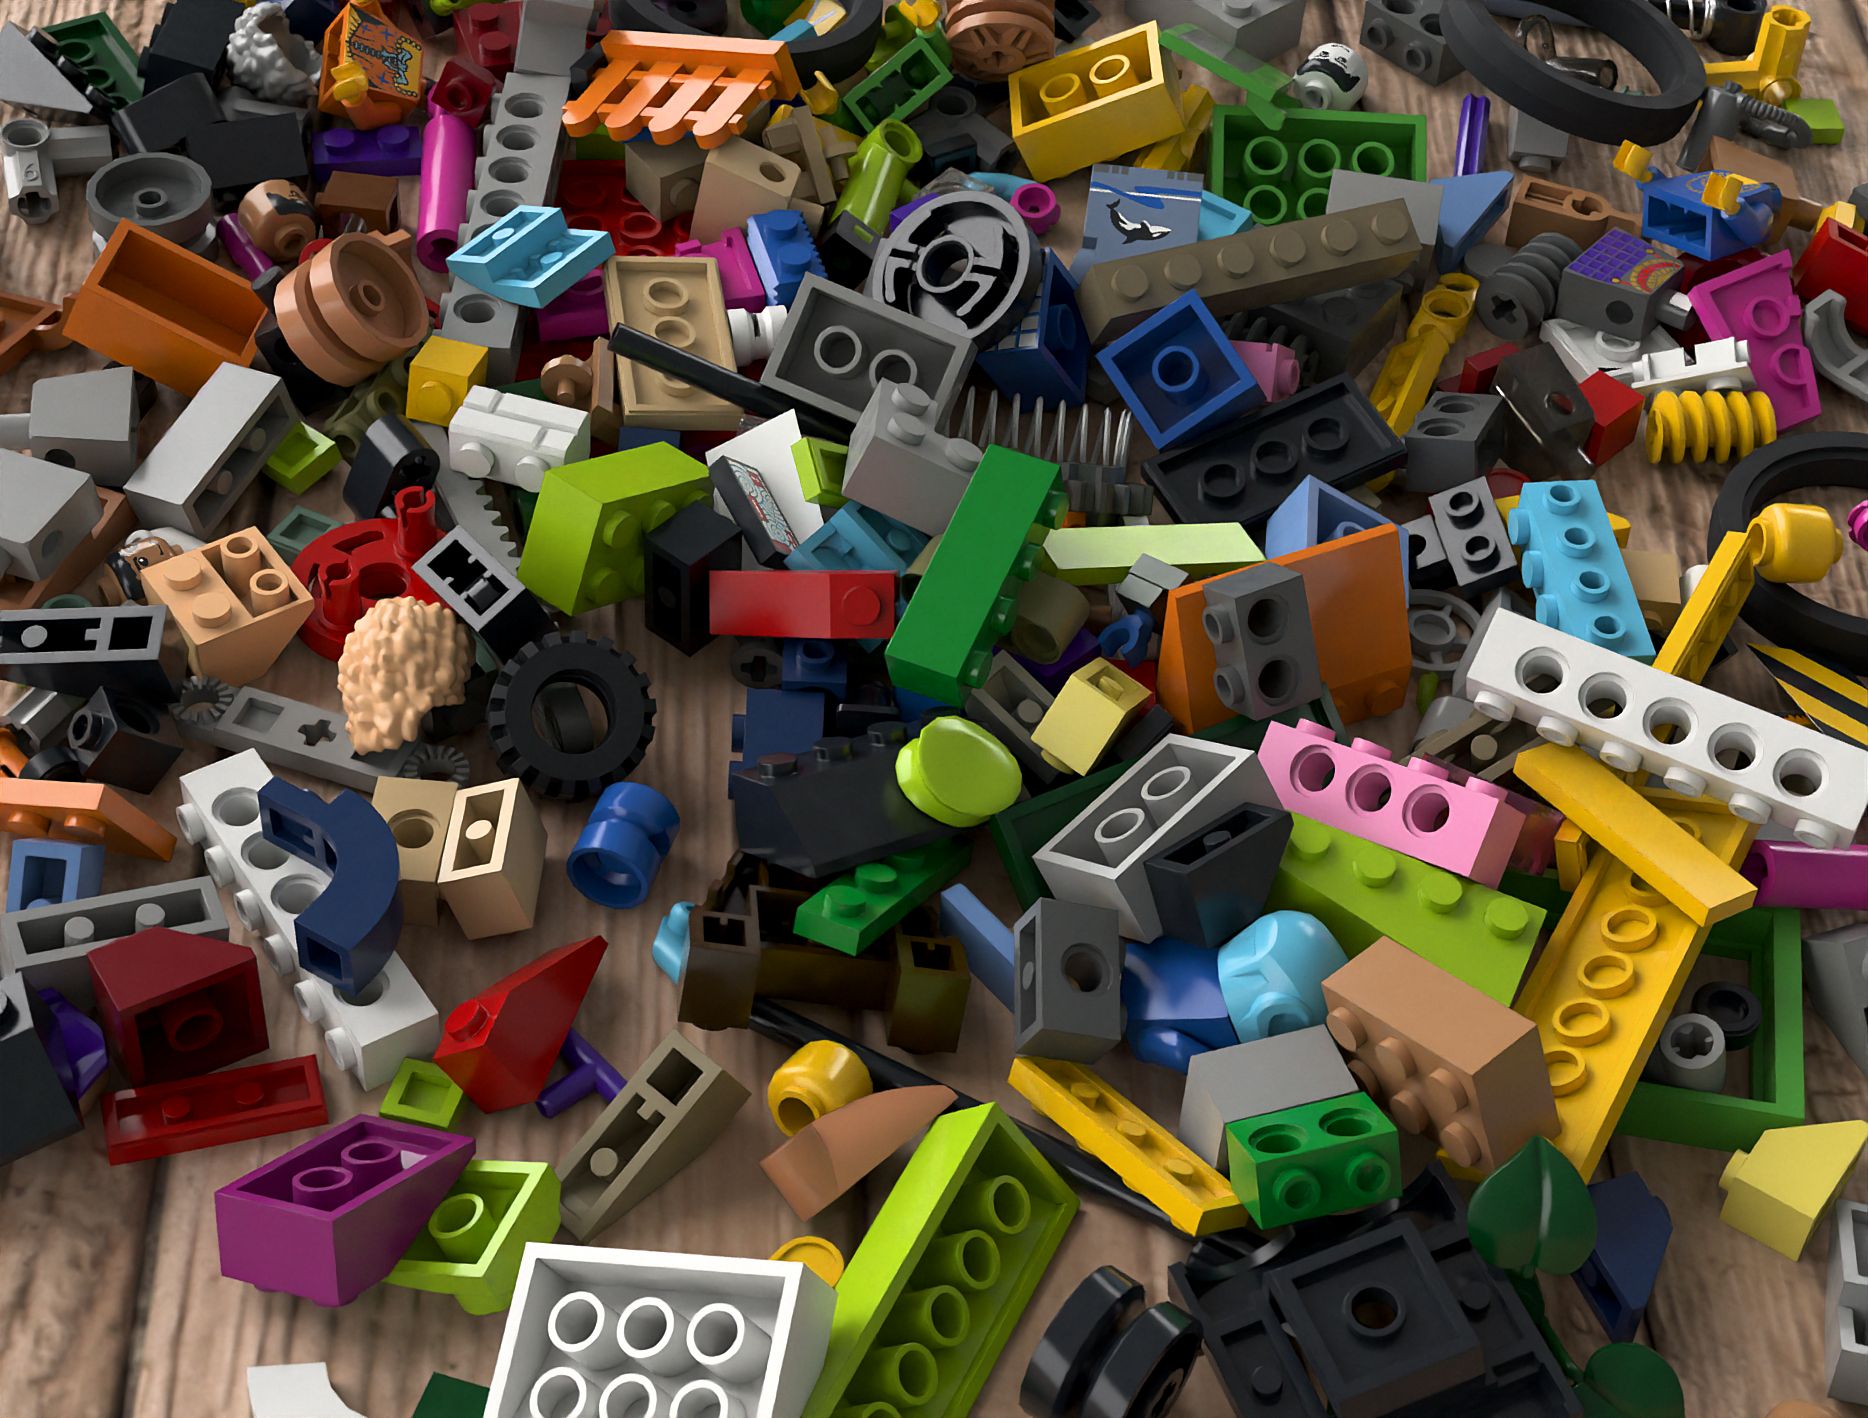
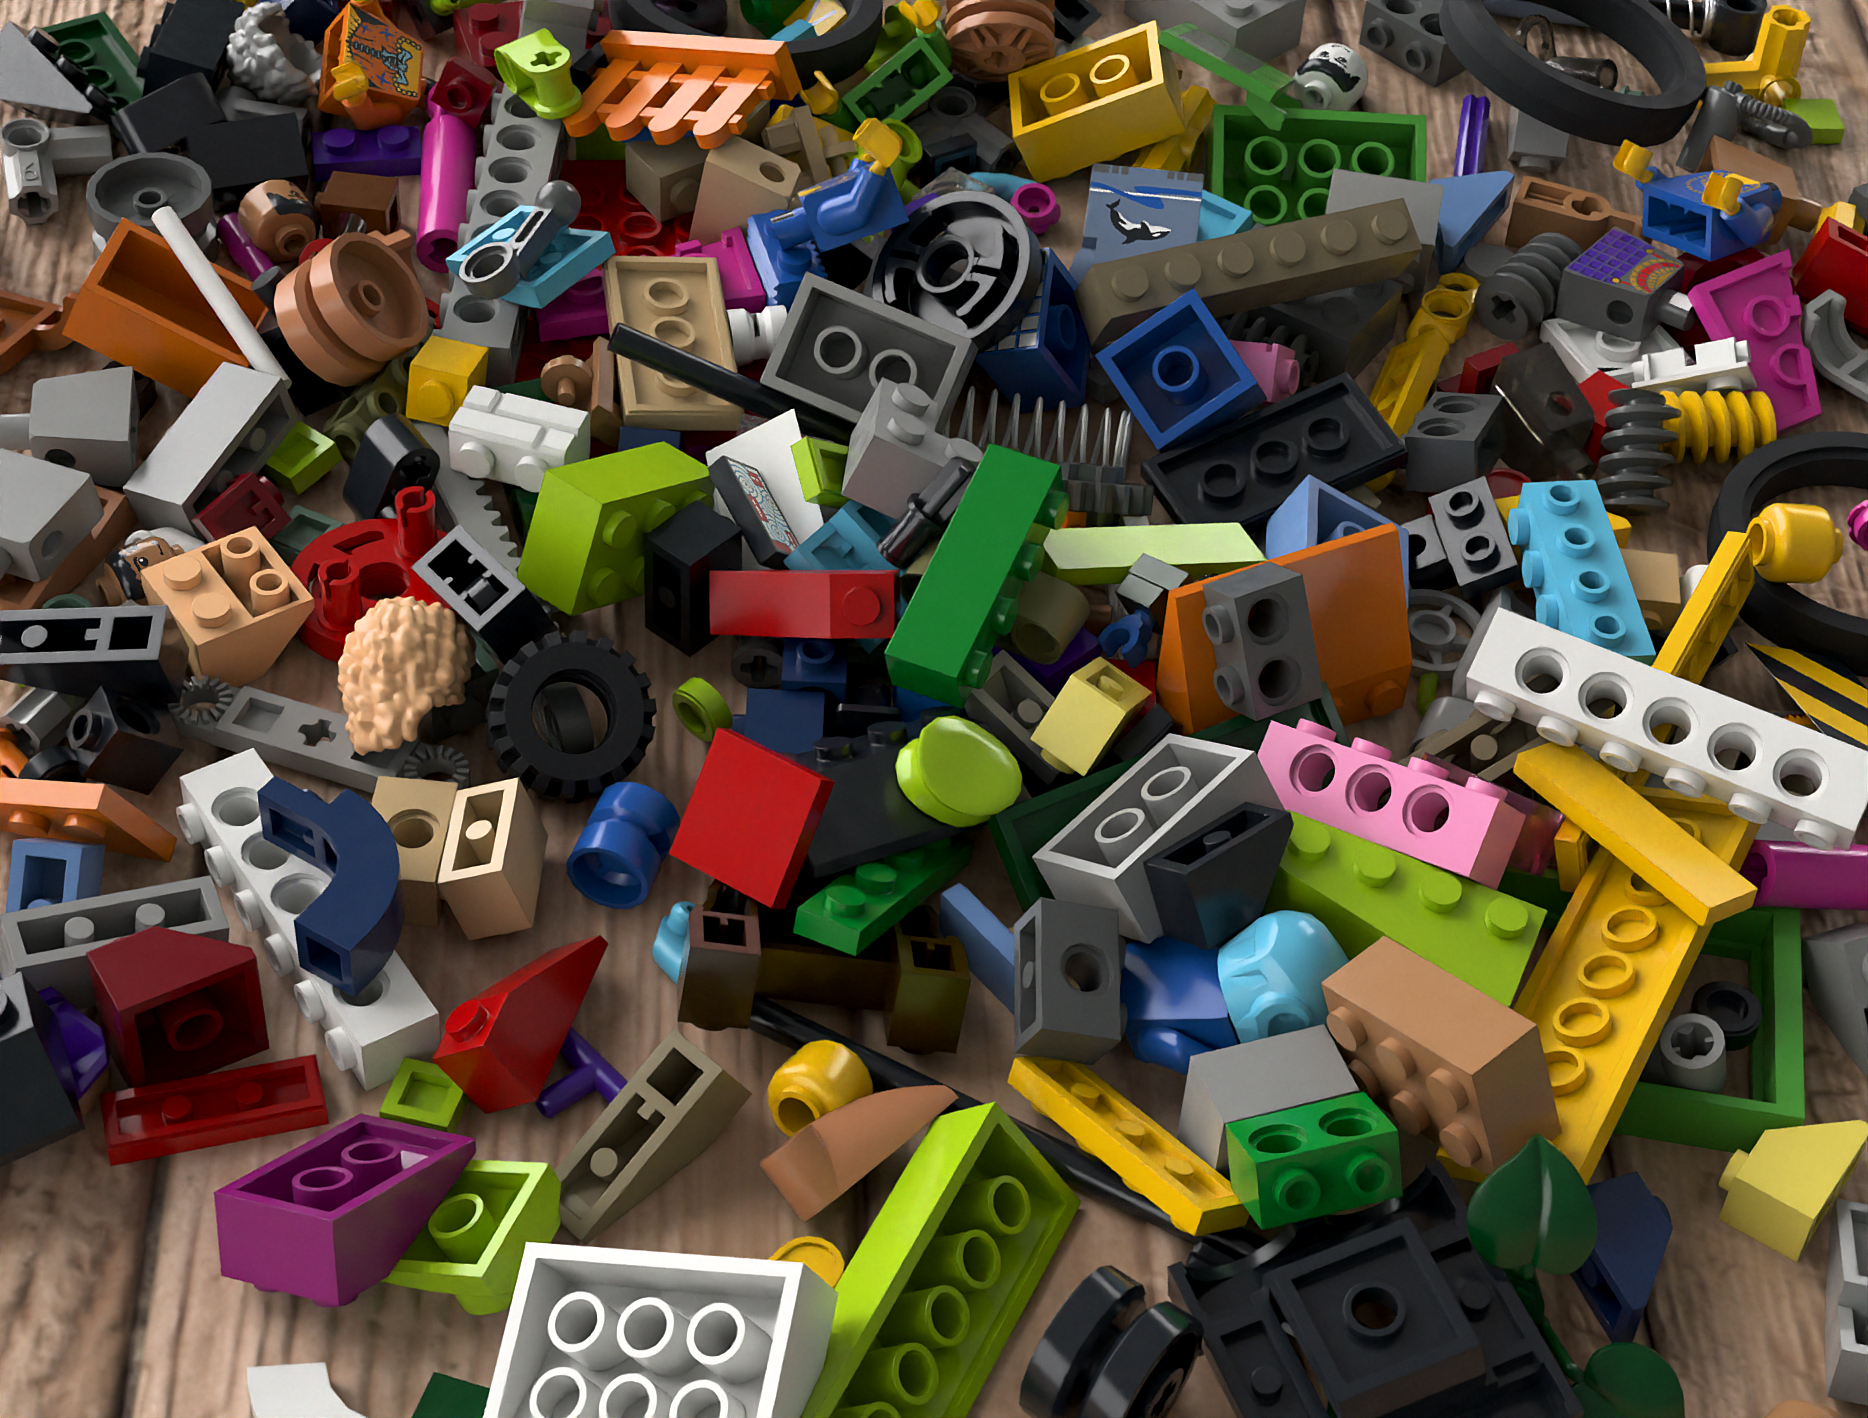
none -> white bar [152,206,292,390]
none -> dark red bracket [191,472,292,543]
none -> dark grey piece [459,180,581,300]
none -> lime piece [494,28,583,120]
none -> red tile [669,728,835,910]
none -> lime tile [672,677,733,742]
none -> blue torso [770,118,909,252]
none -> black axle [876,456,976,570]
none -> dark grey piece [1596,388,1682,516]

